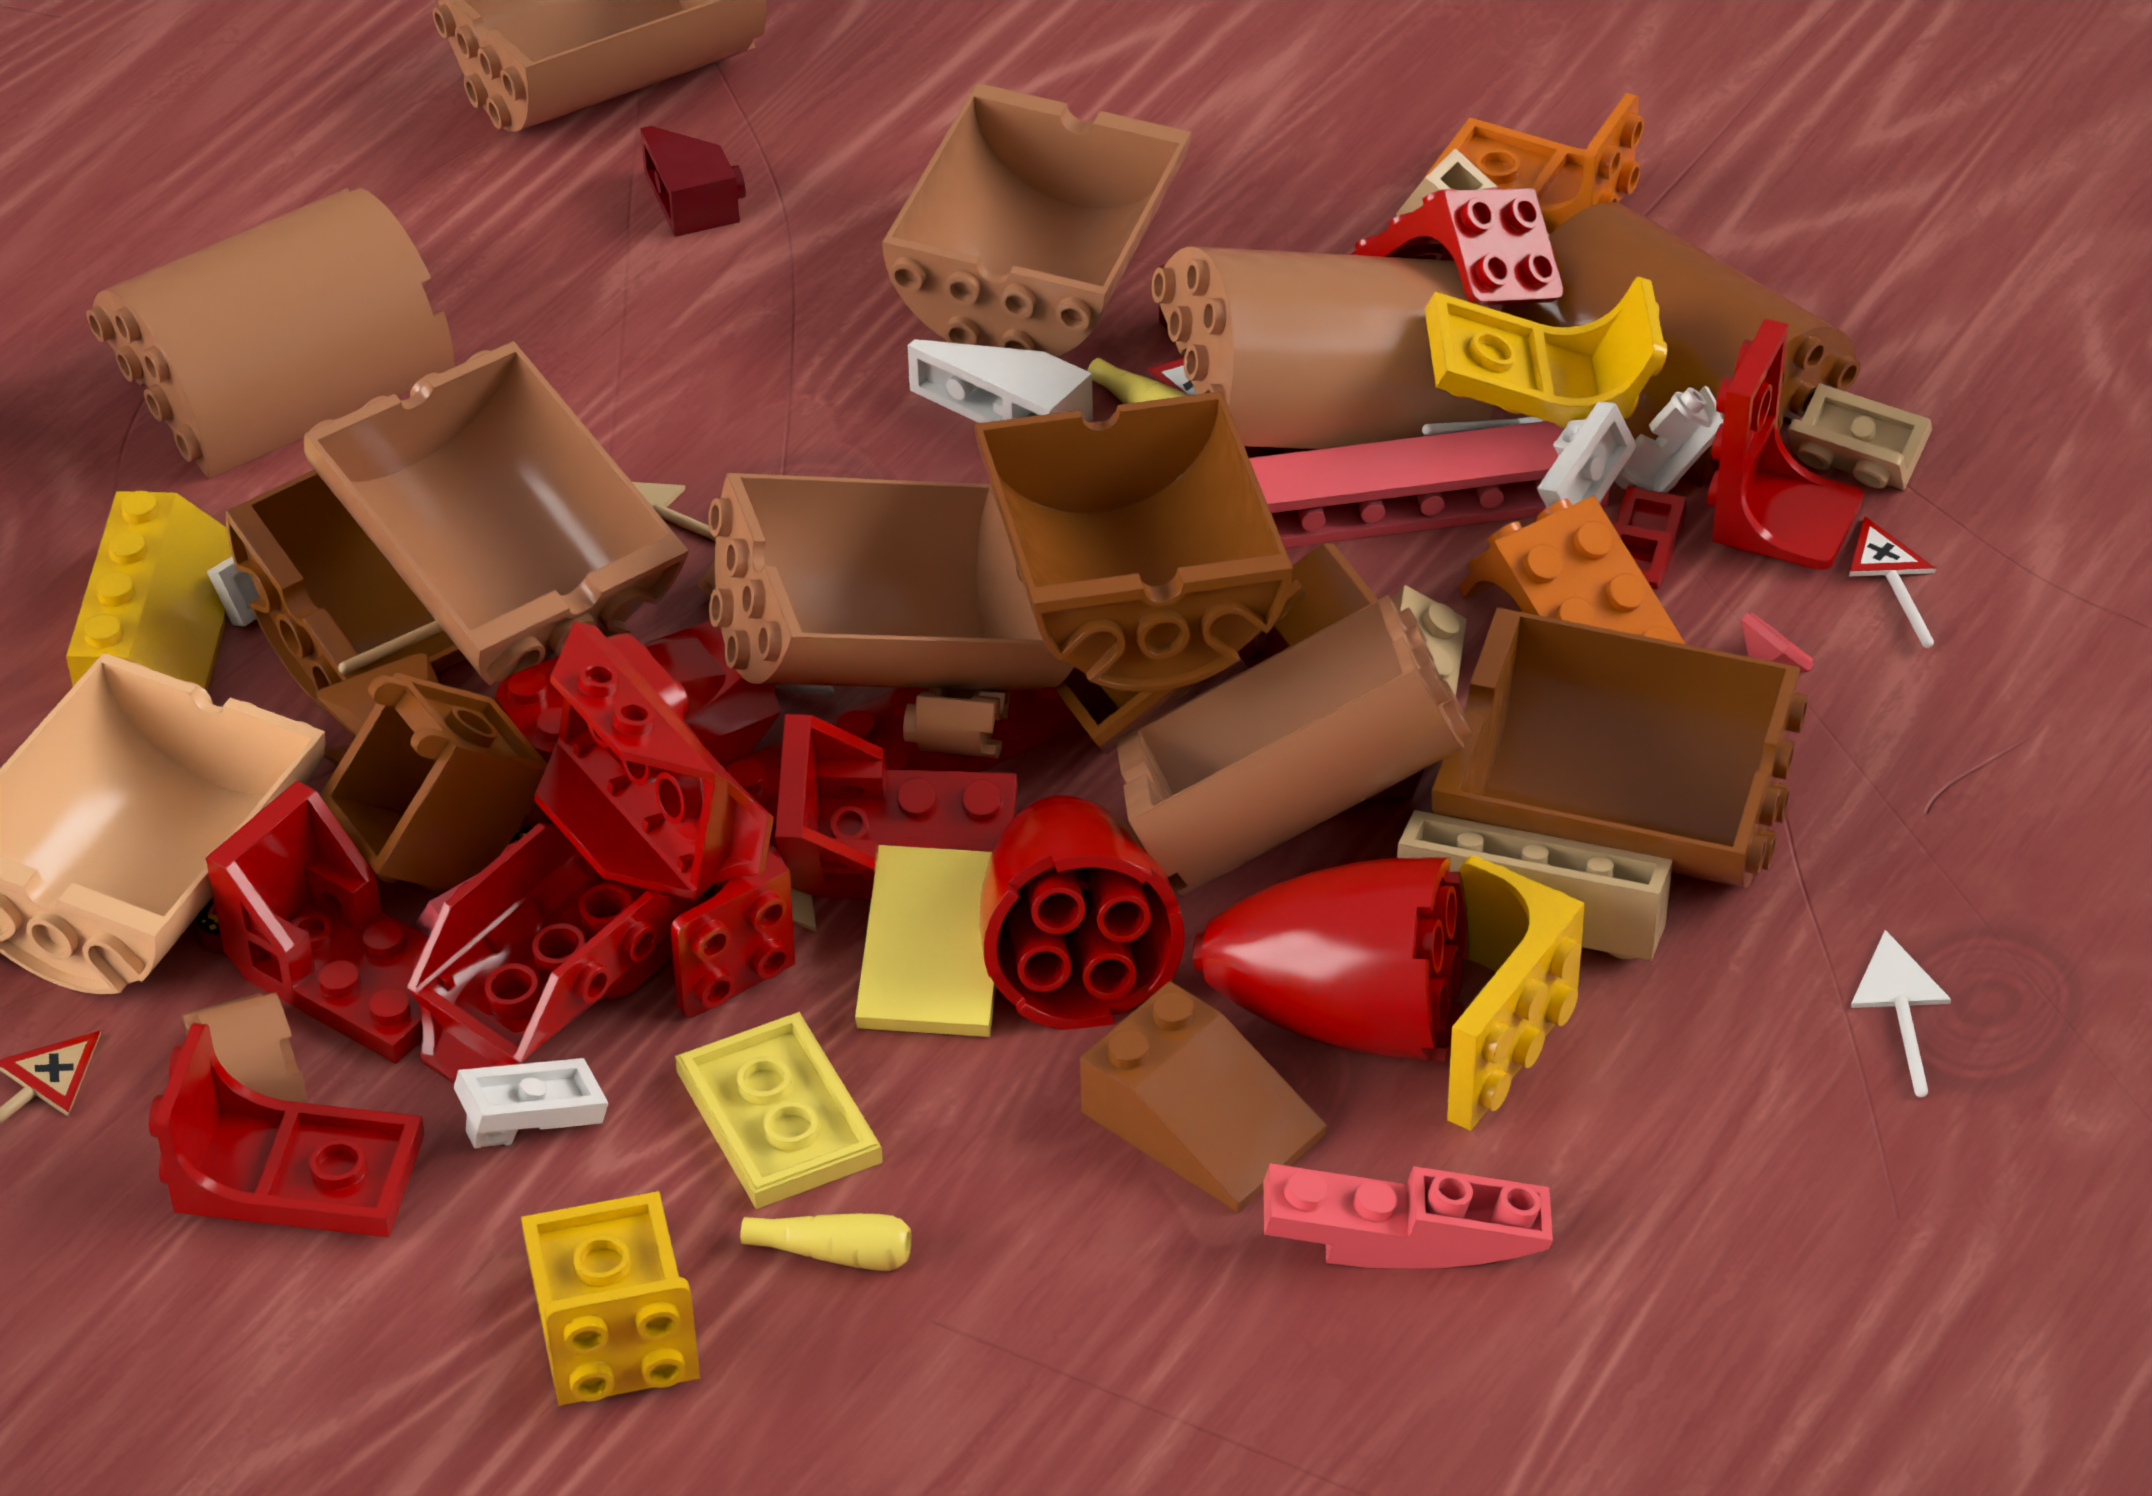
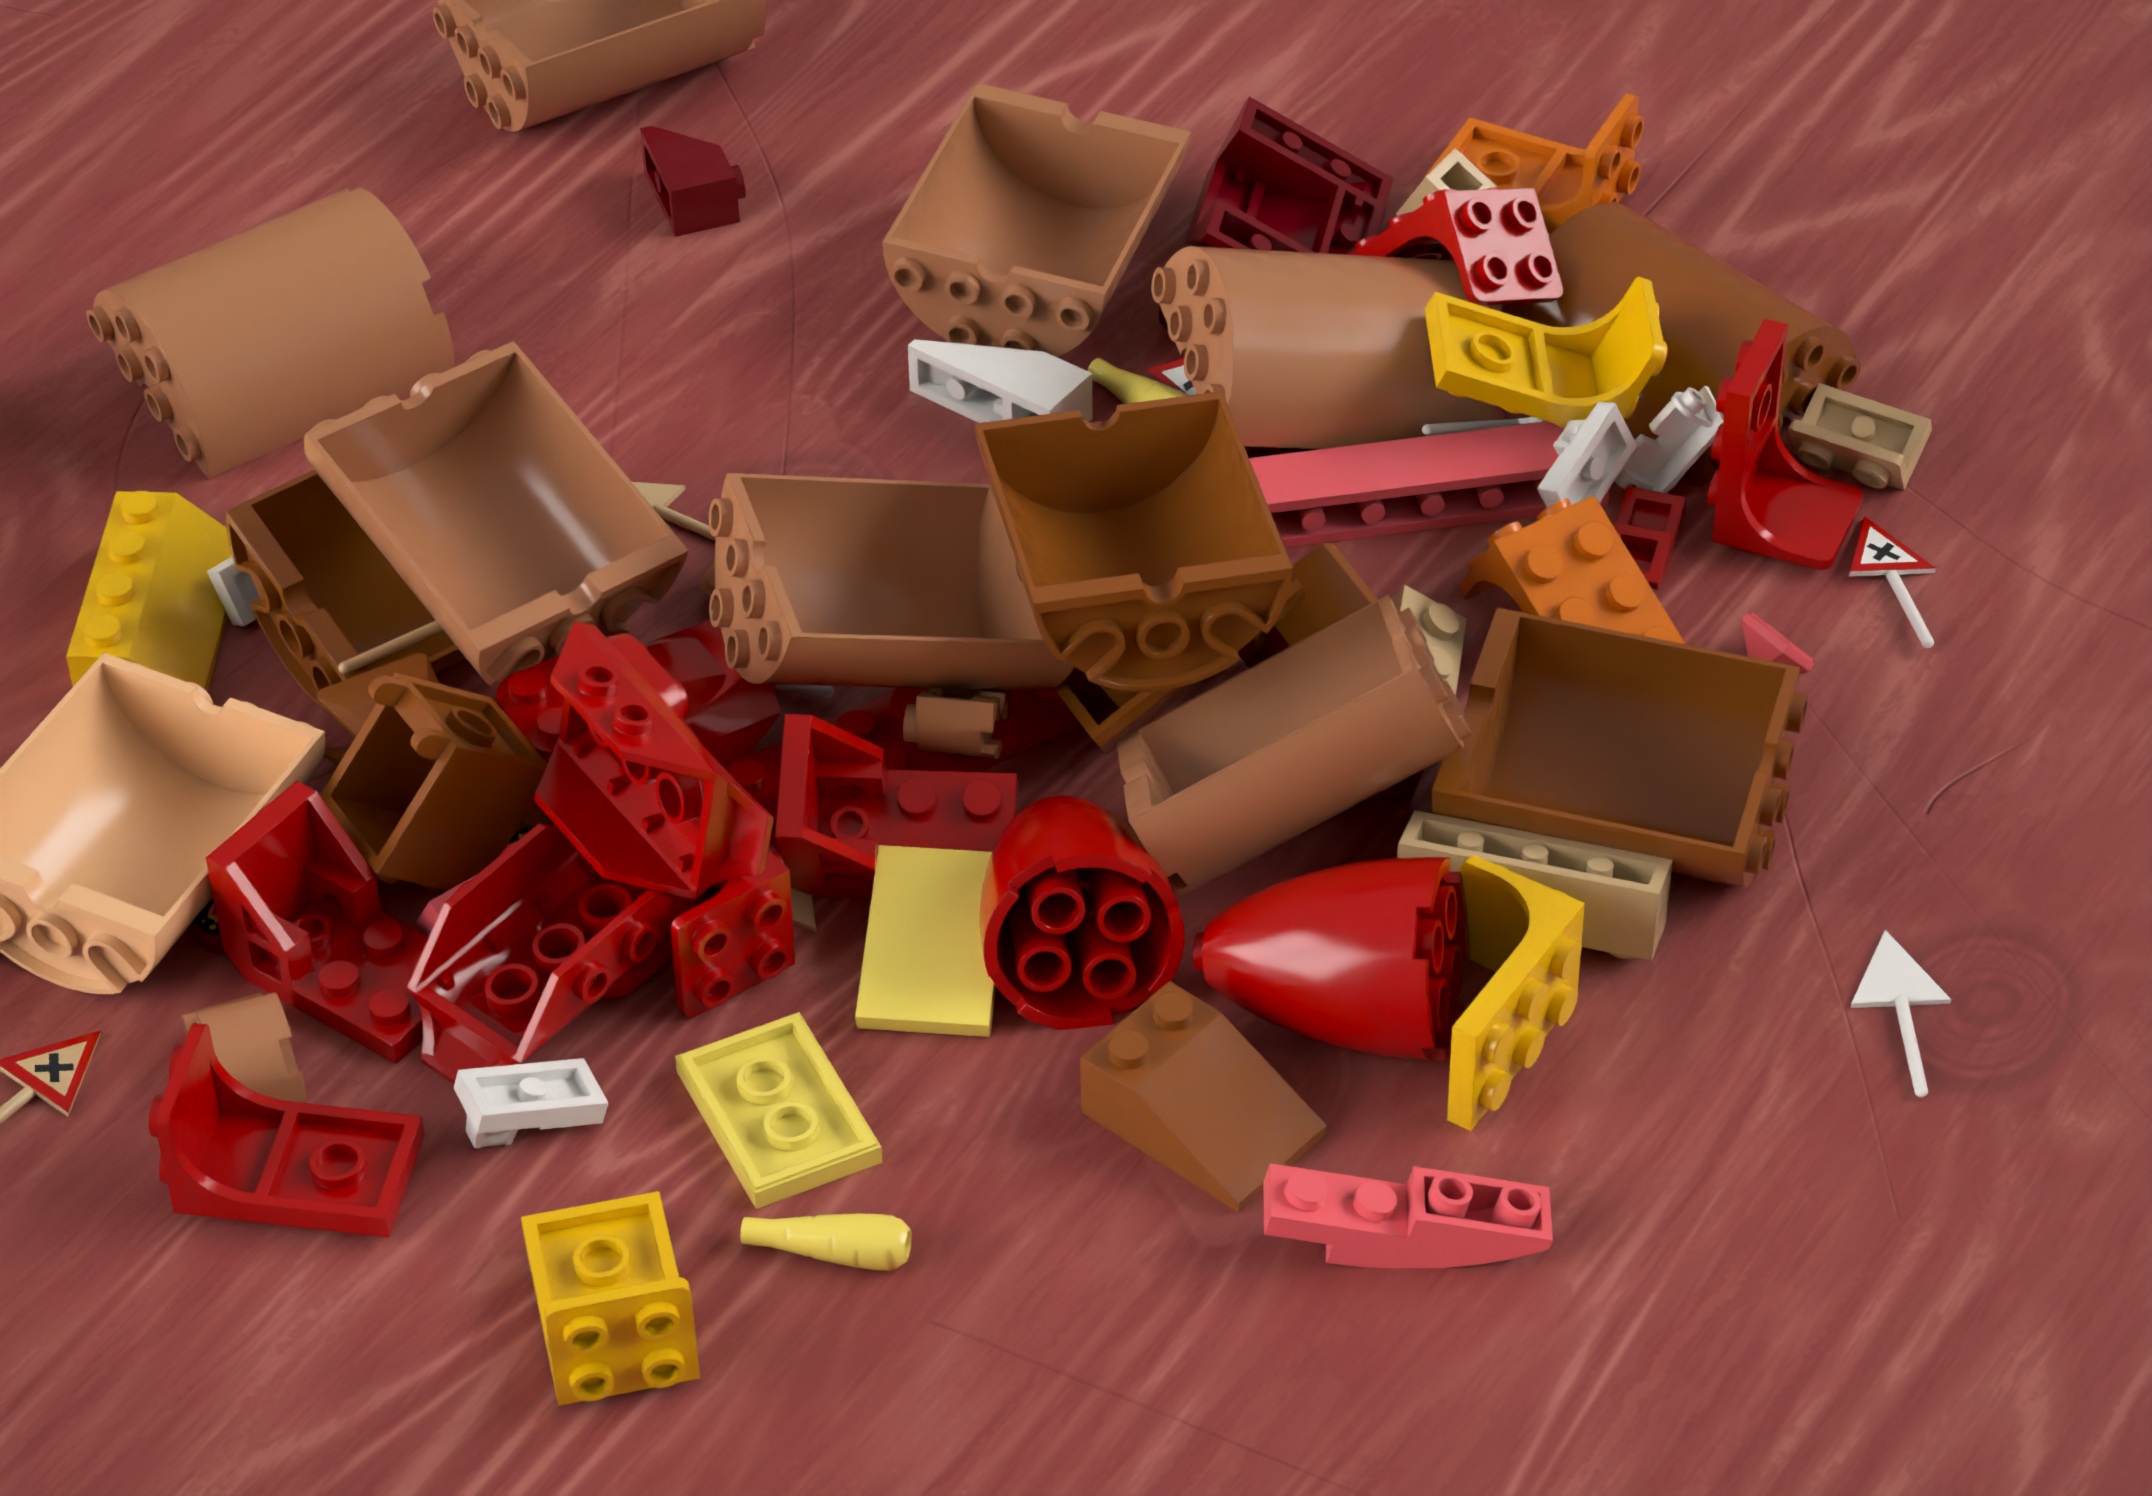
none -> dark red slope [1185,96,1393,255]

